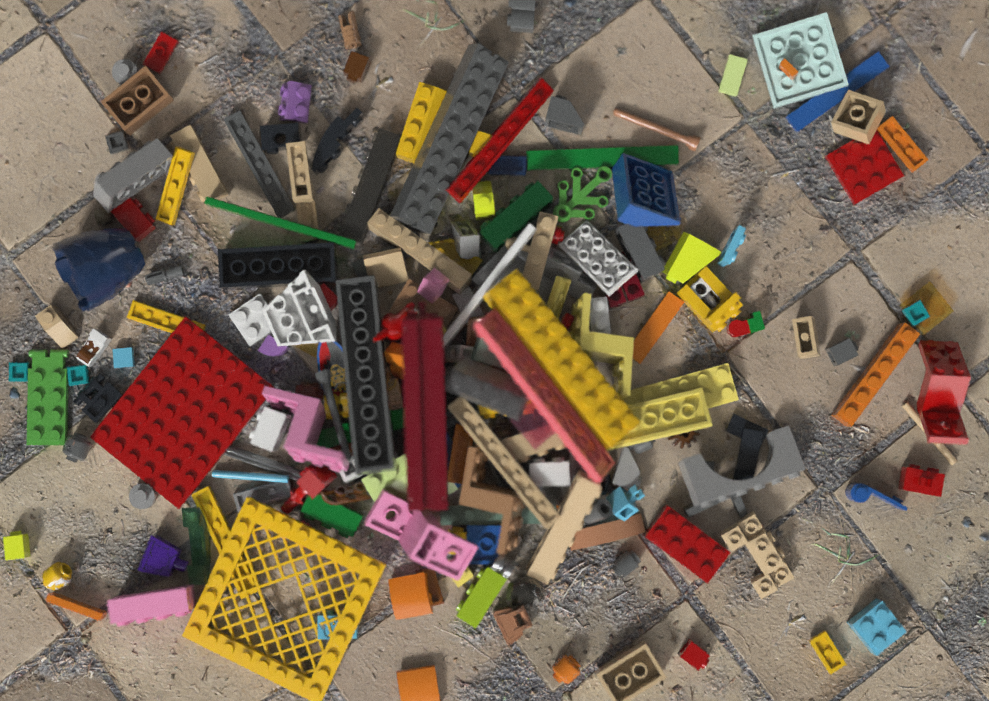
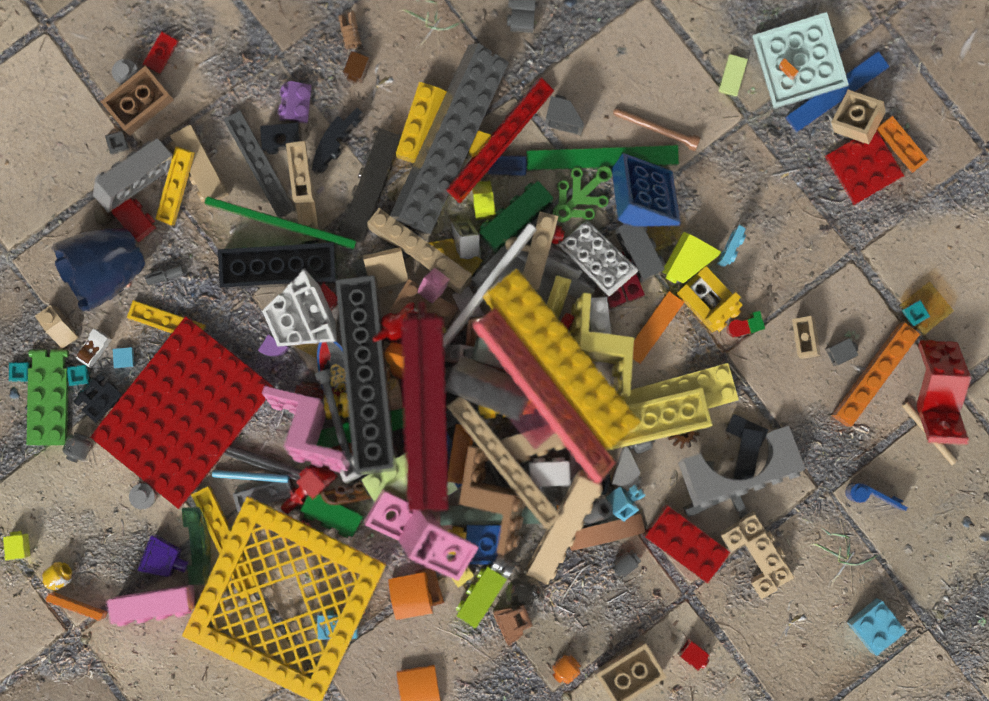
white plate [228,293,272,347] -> none
white brick [249,407,291,452] -> none
yellow plate [808,630,847,675] -> none
red brick [898,464,945,497] -> none

